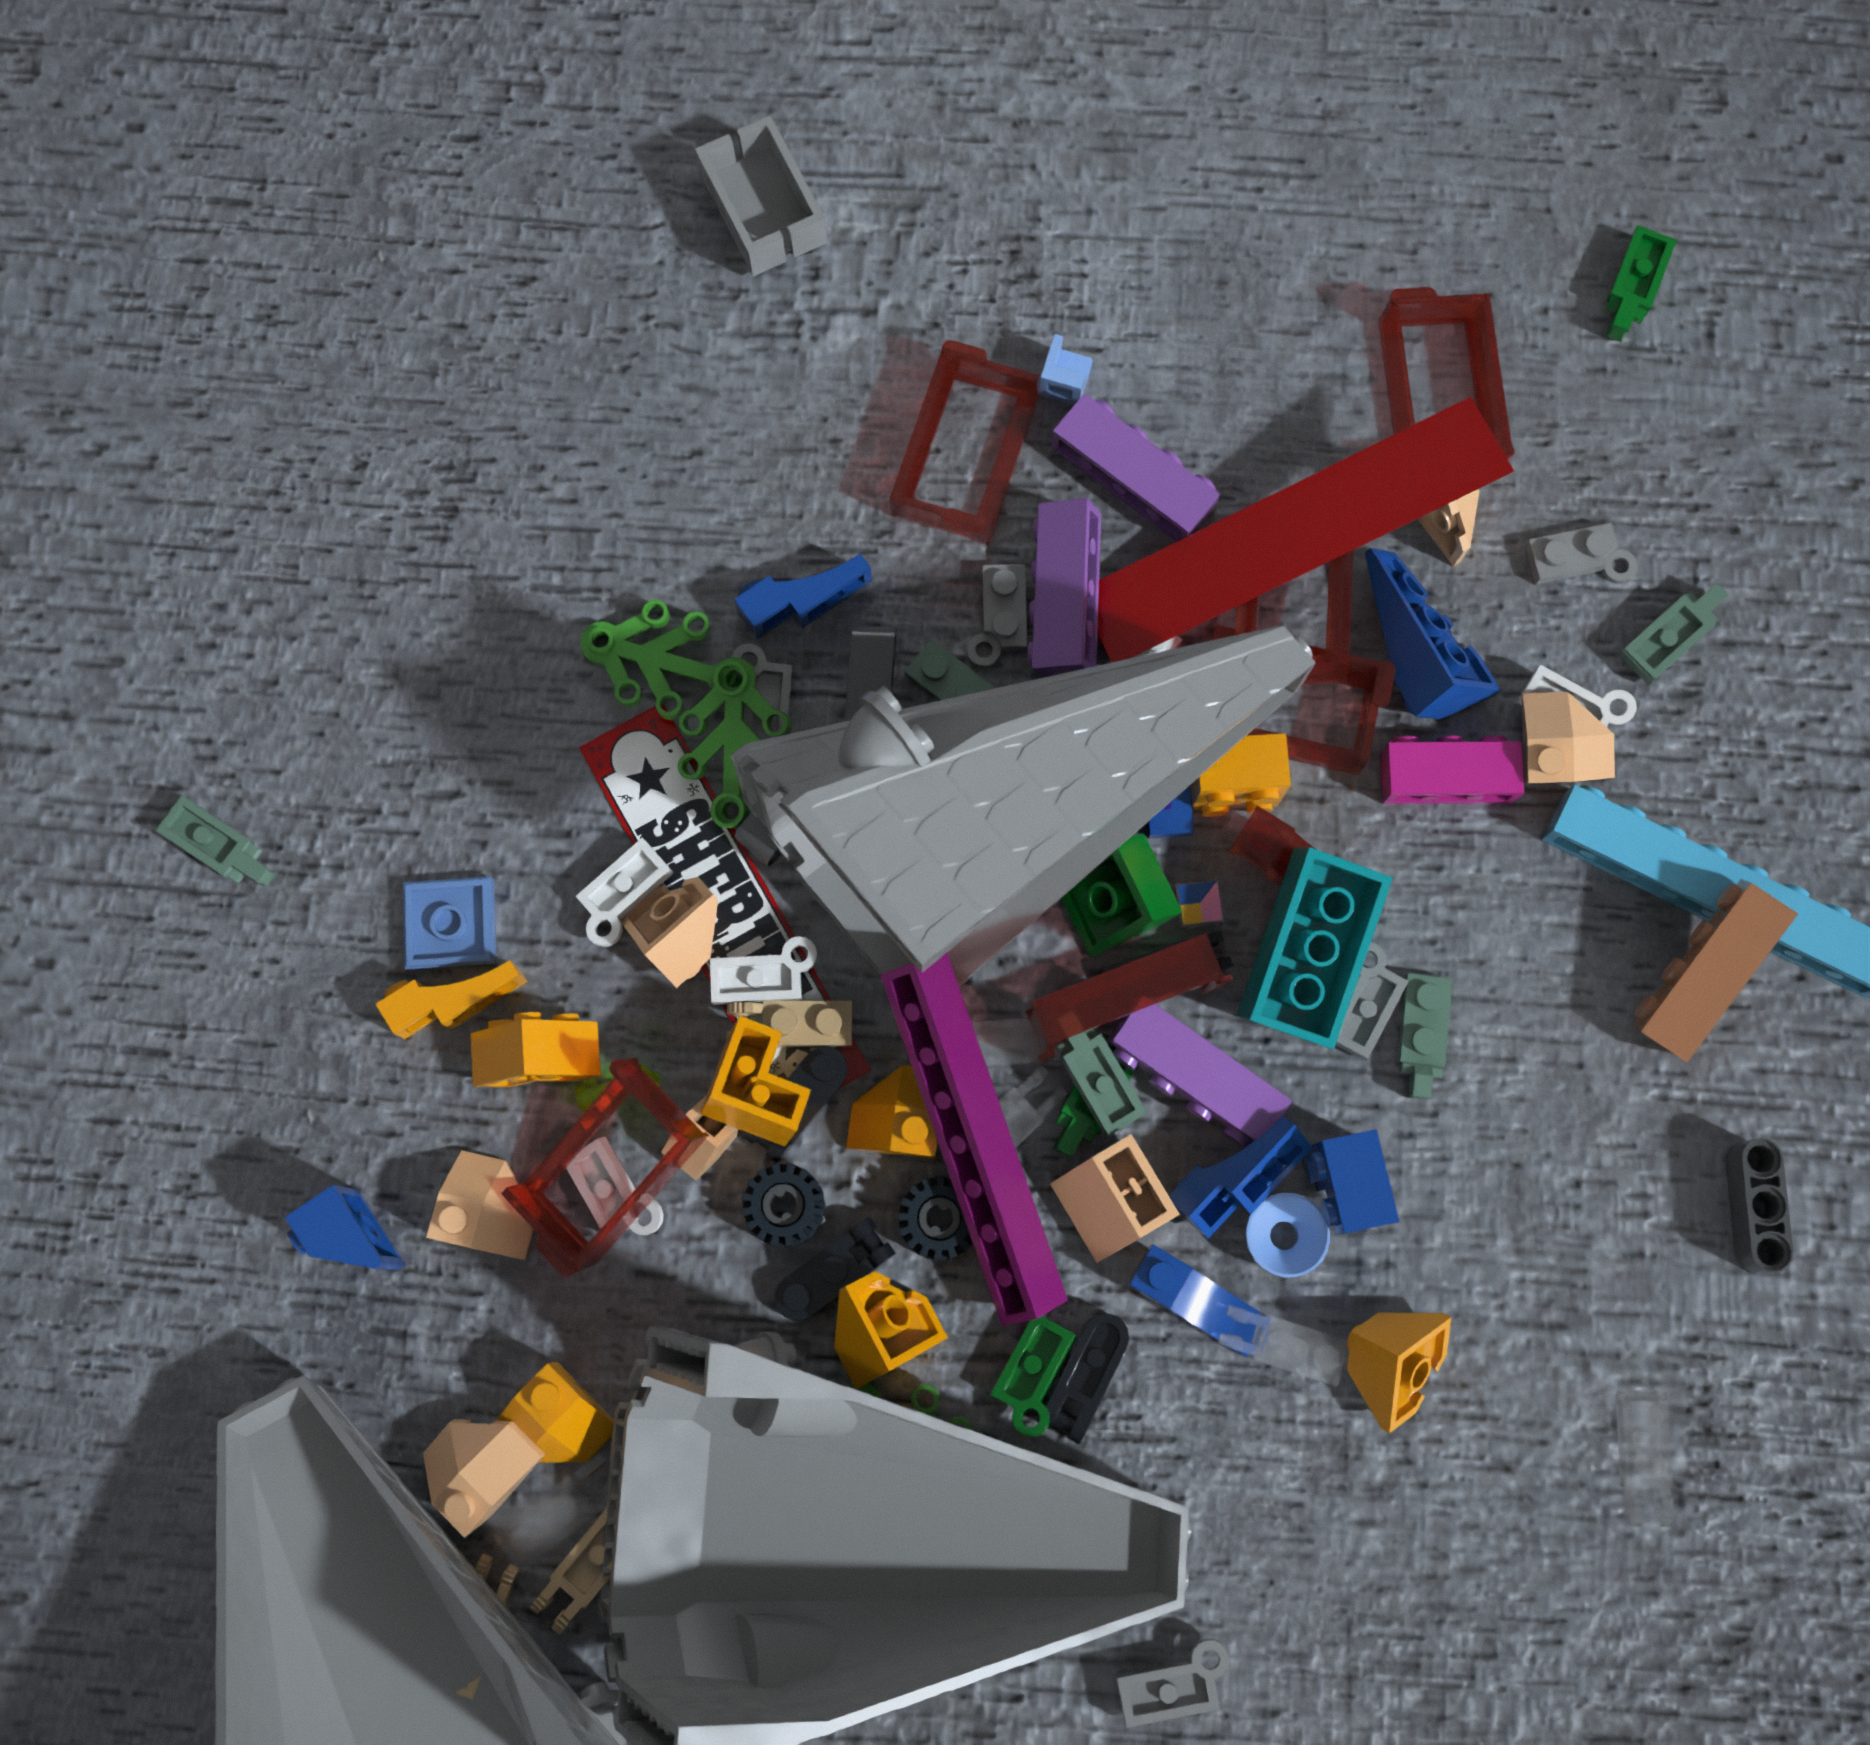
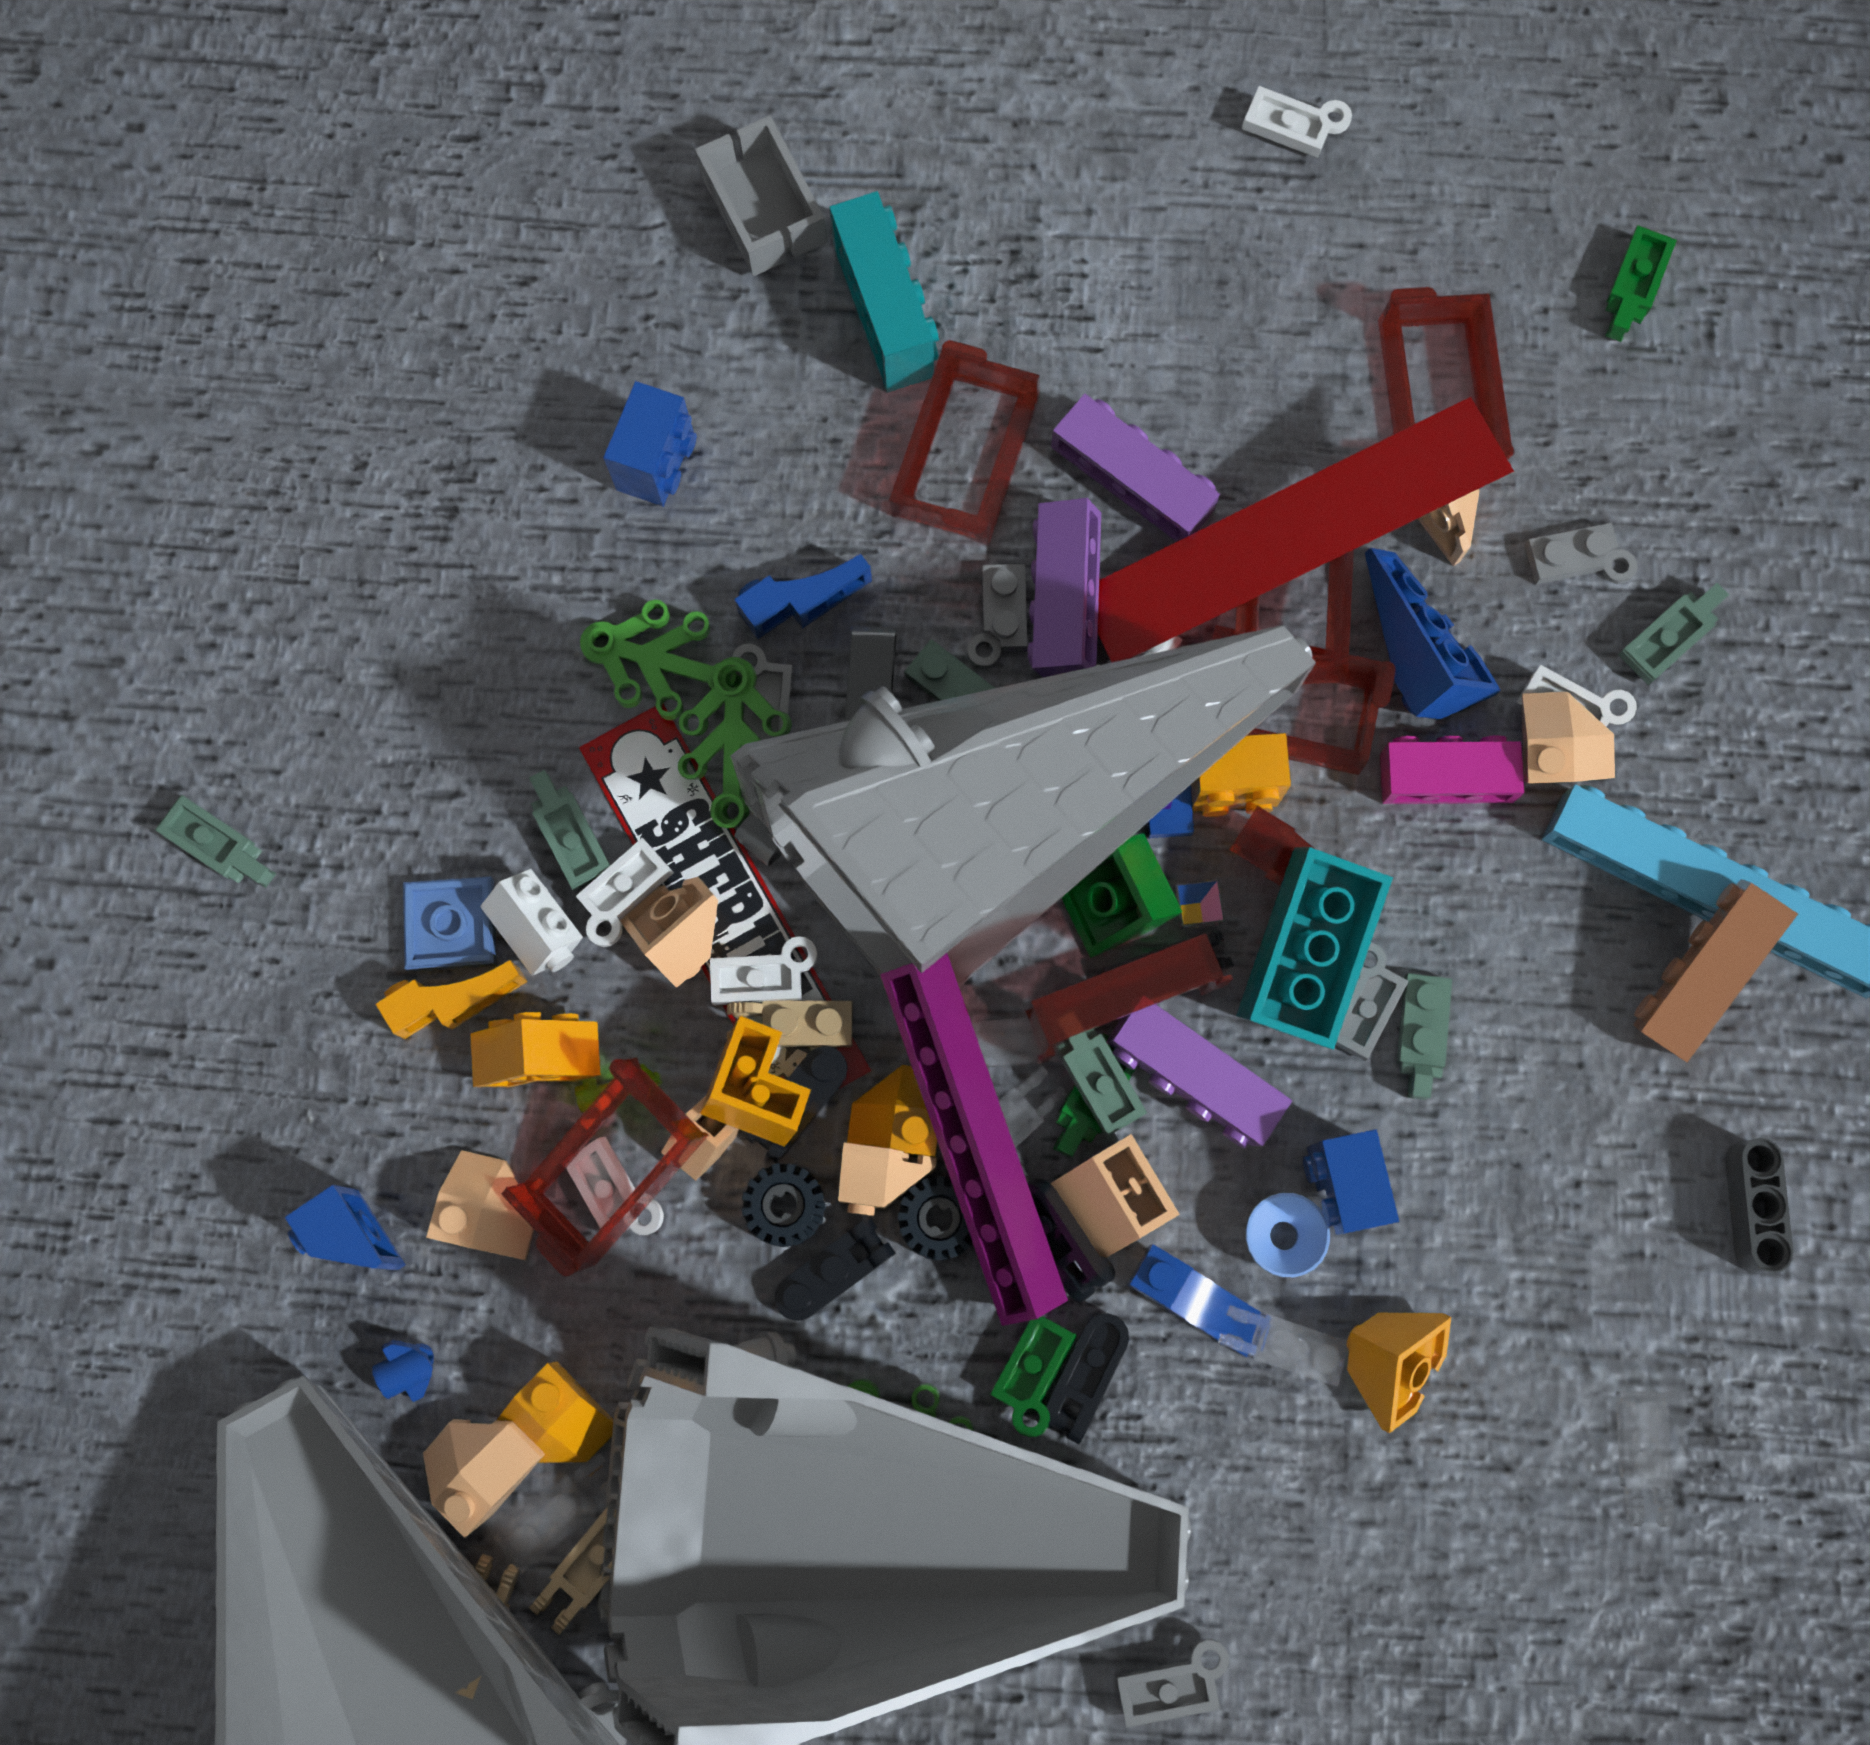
light orange slope [834,1271,948,1389] -> none
light blue panel [1039,334,1093,405] -> none
blue slope [1169,1116,1313,1239] -> none
none -> blue piece [372,1340,434,1402]
none -> white brick [480,869,583,976]
none -> sand green hinge [529,770,610,892]
none -> blue brick [603,381,697,507]
none -> teal brick [829,191,939,393]
none -> light nougat slope [838,1143,937,1216]
none -> black plate [1027,1178,1115,1302]
none -> white hinge [1242,86,1352,158]

